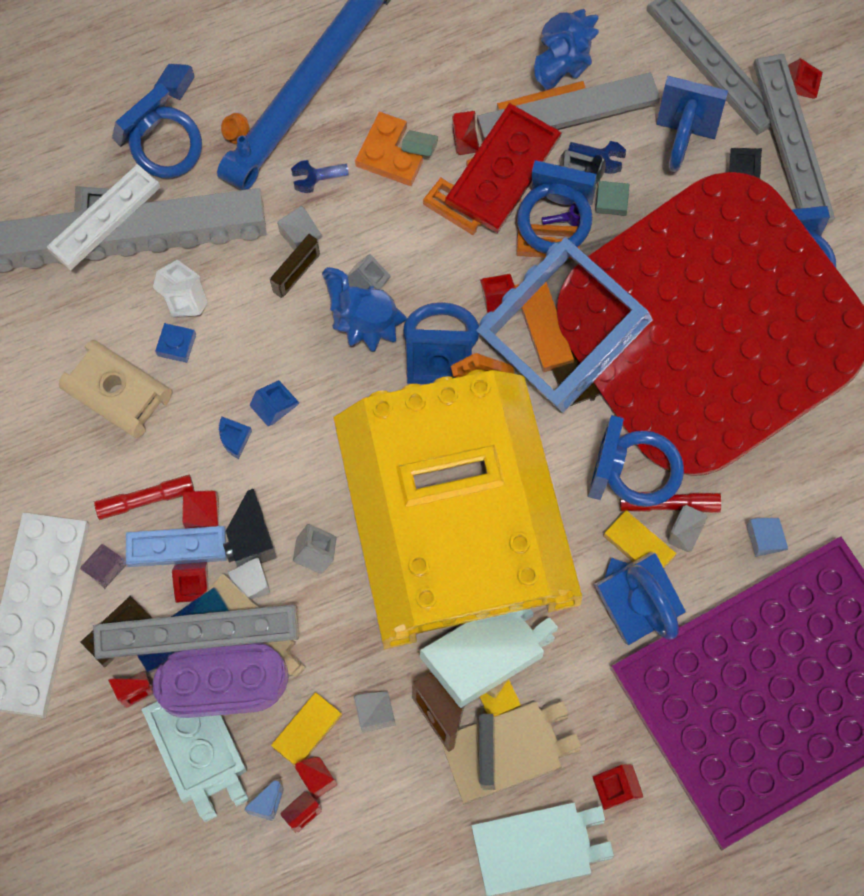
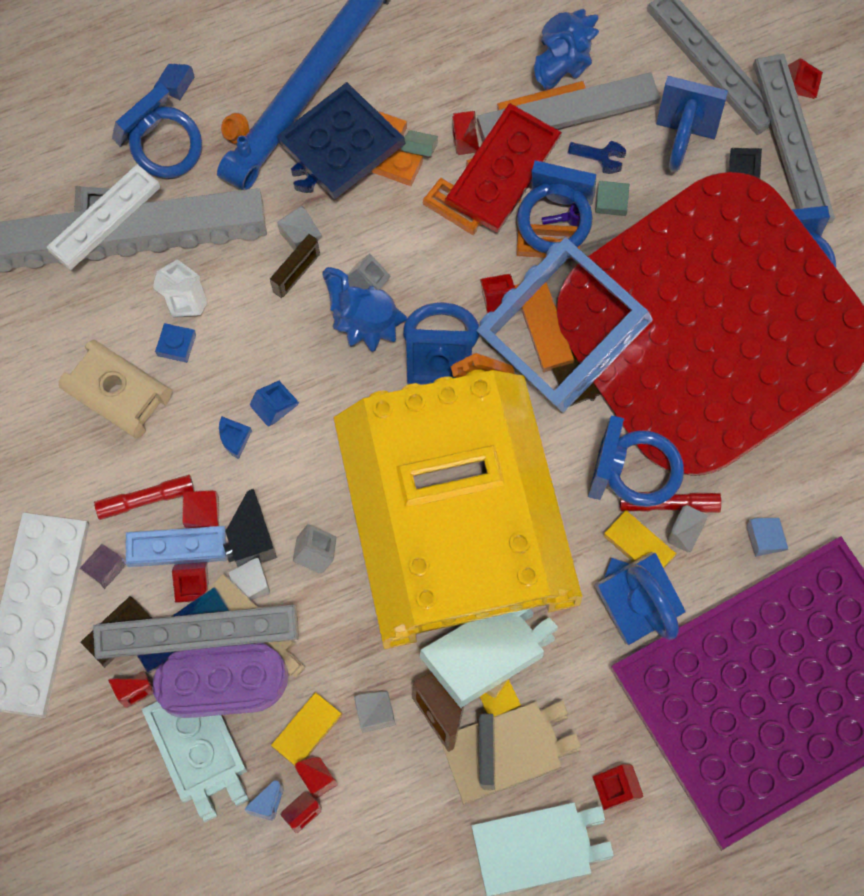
black plate [560,150,606,184] -> none
none -> dark blue plate [276,82,406,199]

